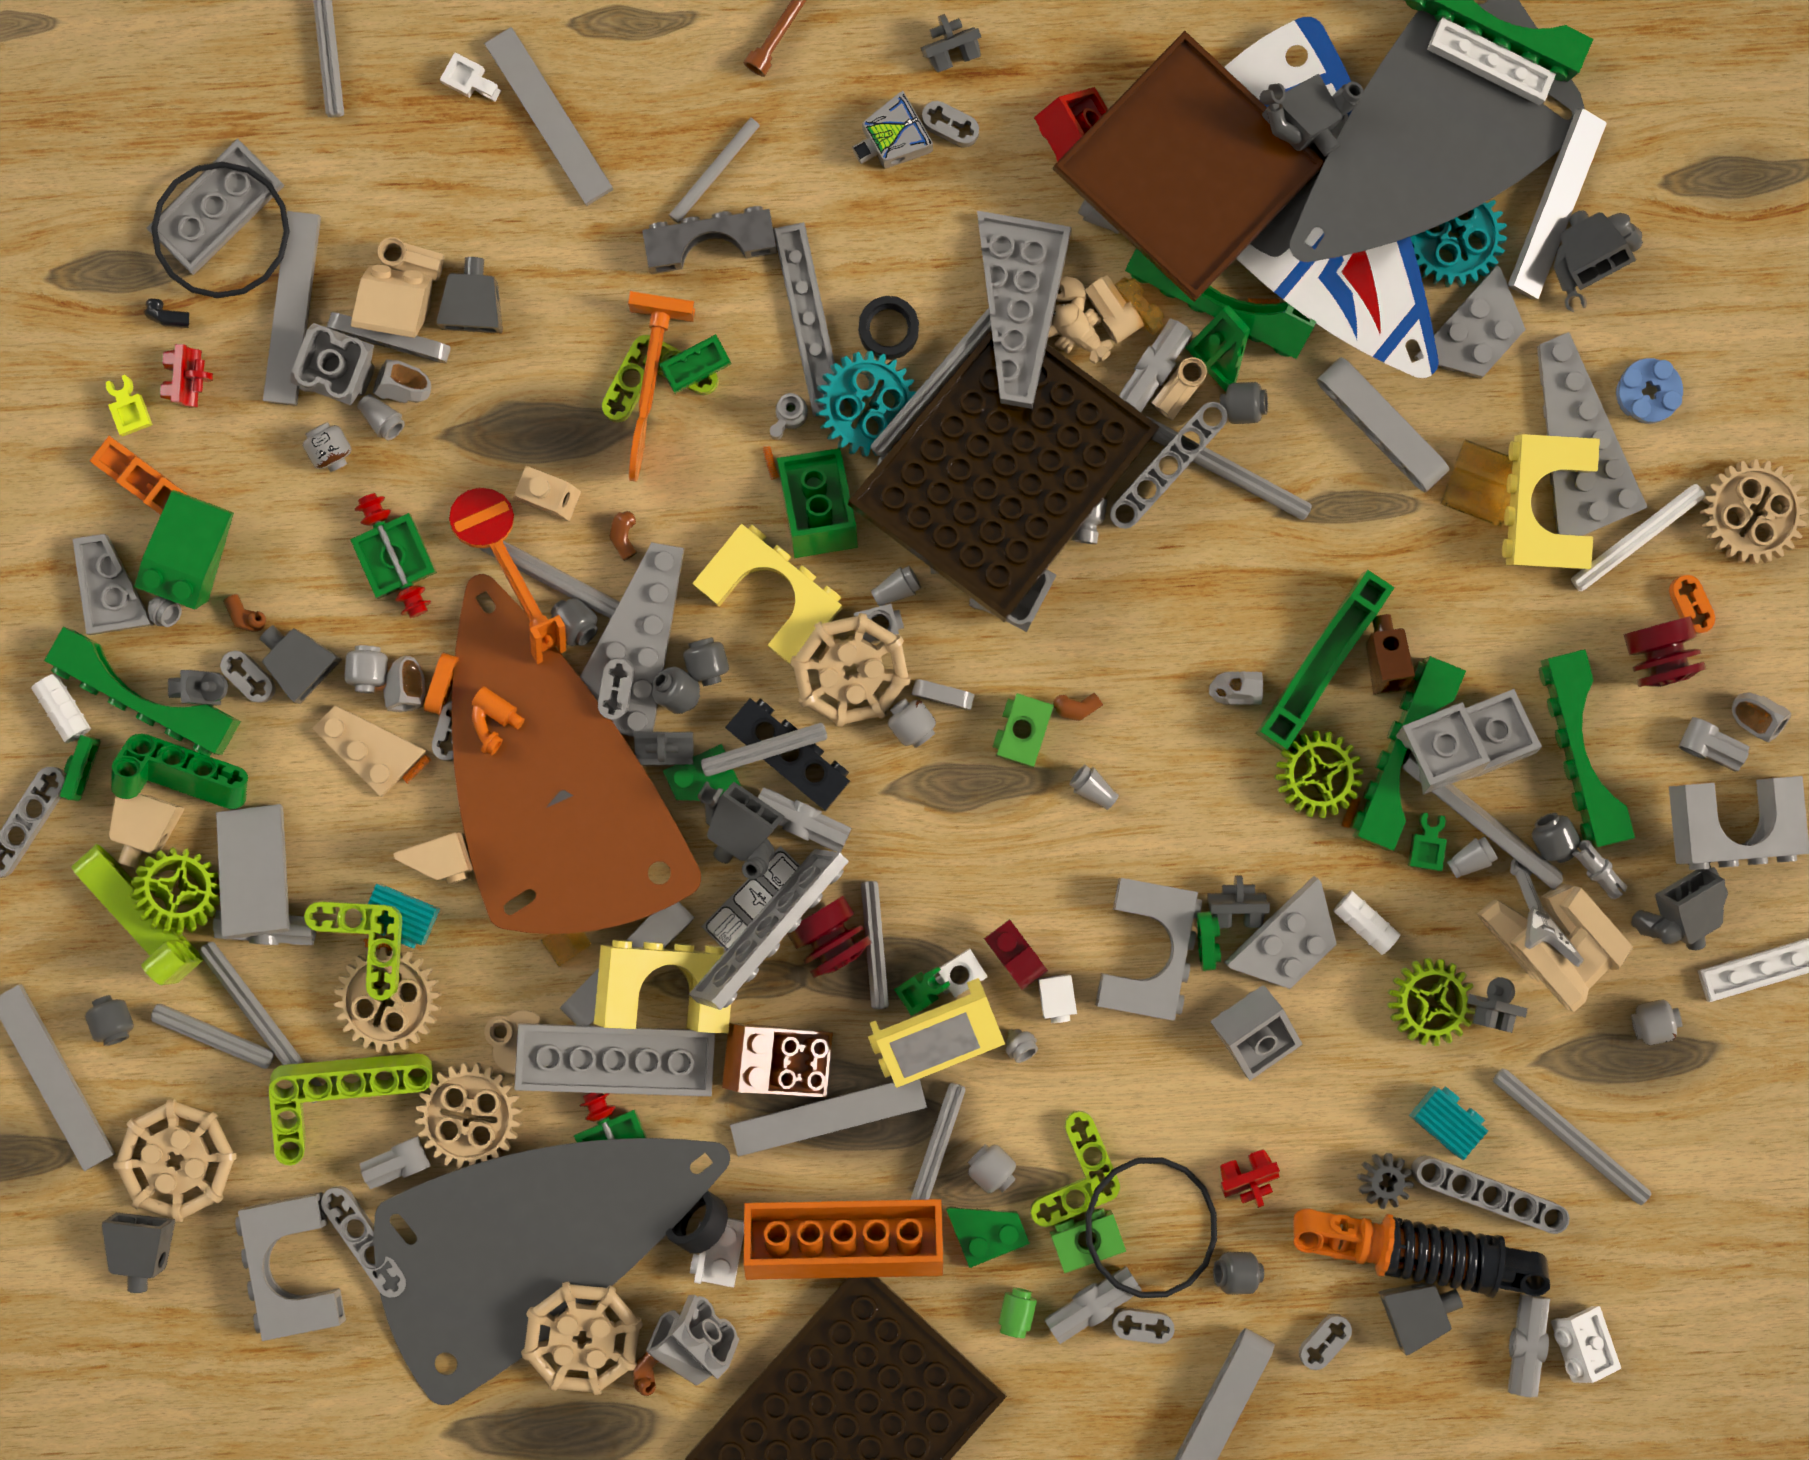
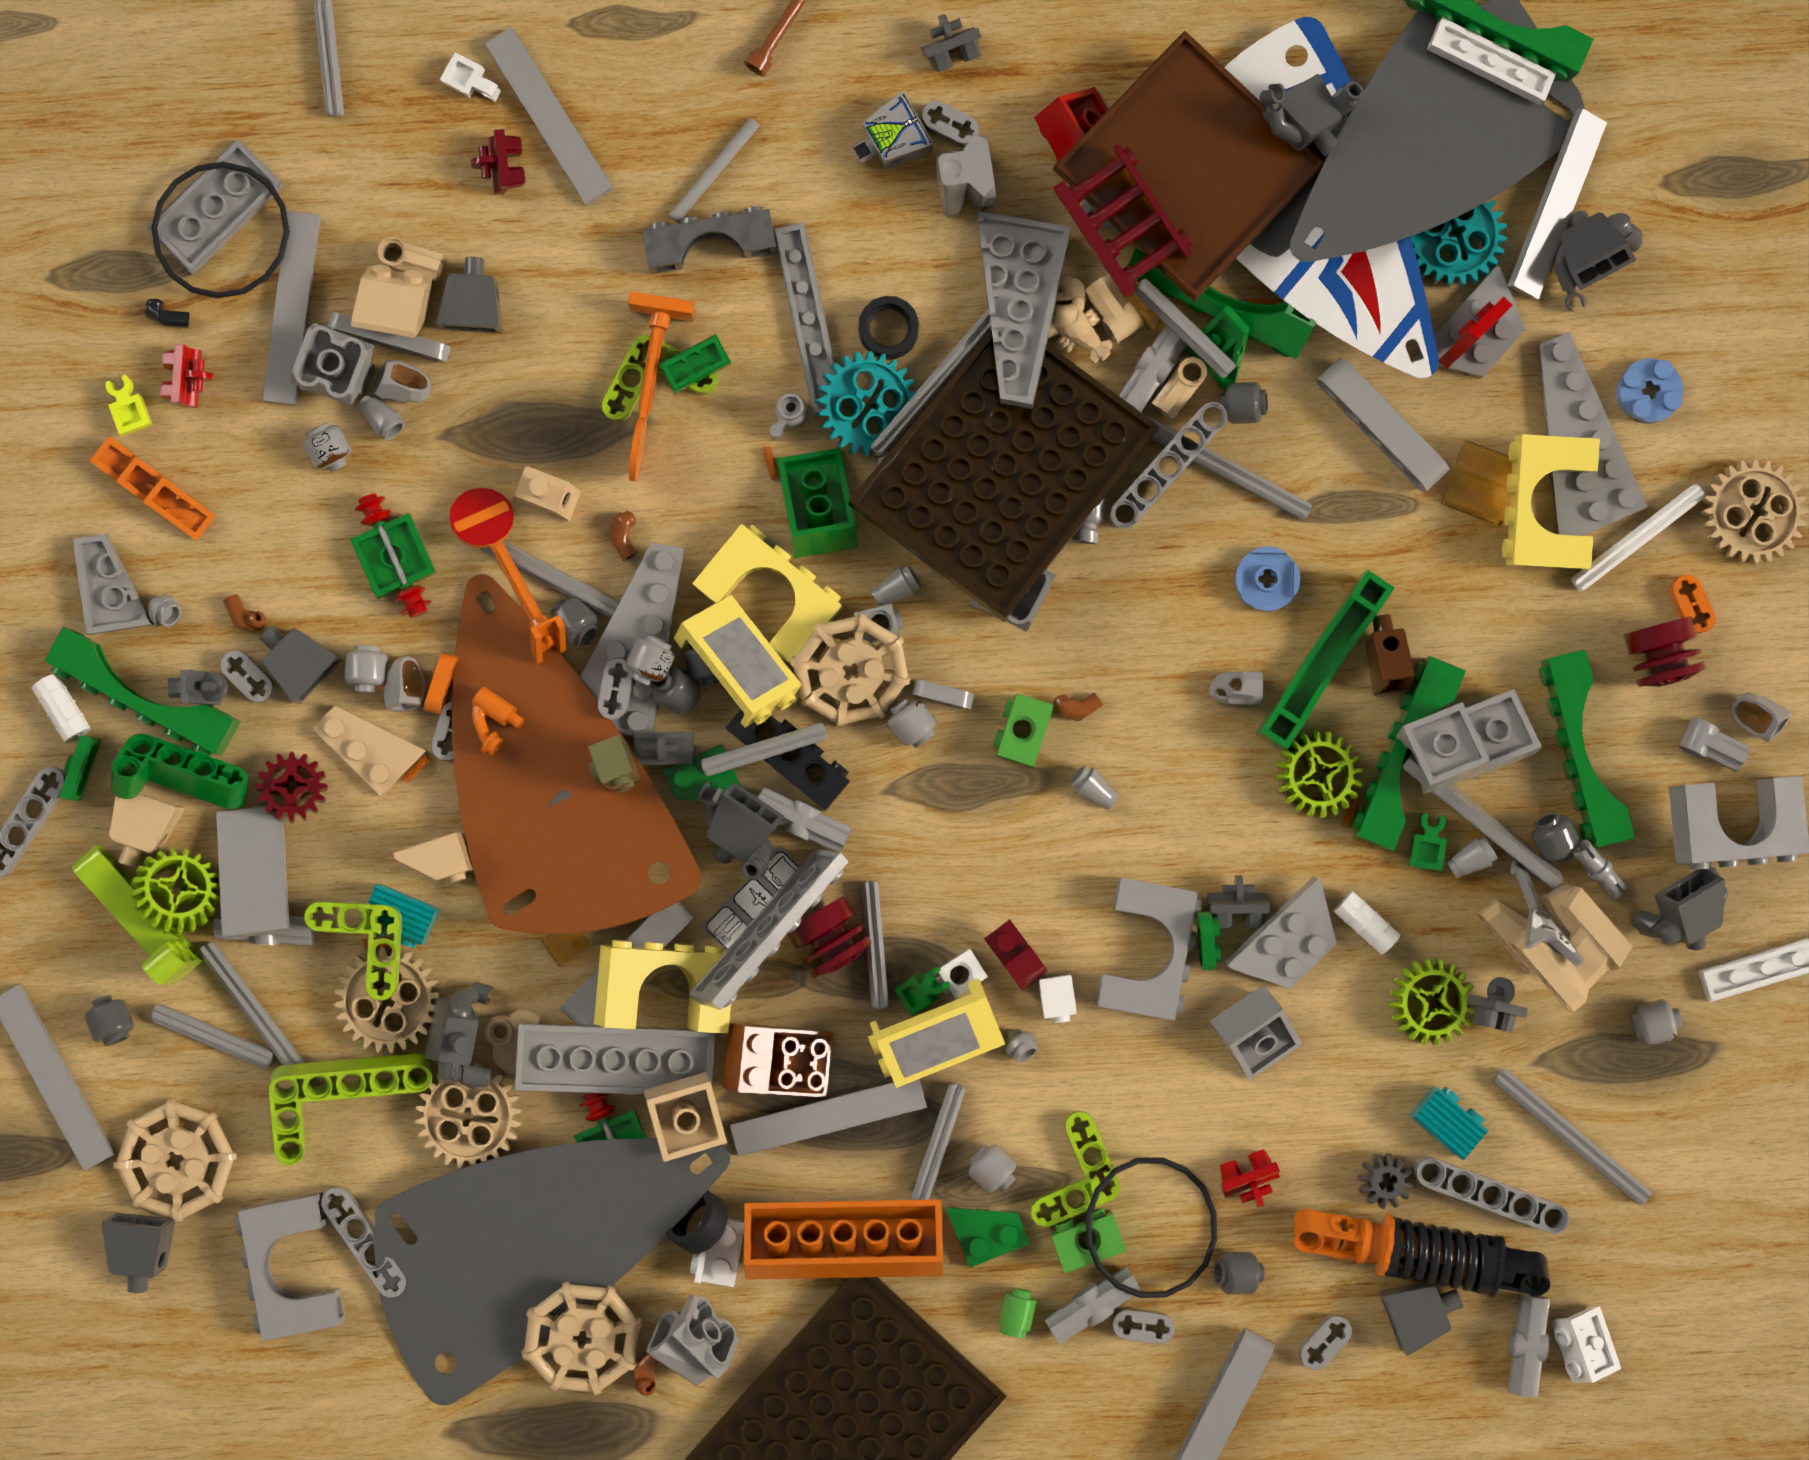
green slope [134,490,234,610] -> none
light grey piece [360,1136,430,1189] -> none
none -> dark red gear [255,752,328,823]
none -> dark grey torso [425,981,493,1089]
none -> dark red hips [471,129,526,195]
none -> olive brick [588,735,641,794]
none -> light grey head [626,634,675,685]
none -> tan slope [643,1072,727,1162]
none -> panel [674,595,802,728]
none -> light grey piece [935,133,996,217]
none -> dark red fence [1053,142,1193,299]
none -> light grey axle [1134,279,1236,378]
none -> medium blue plate [1234,546,1300,612]
none -> red wing [1439,297,1513,369]

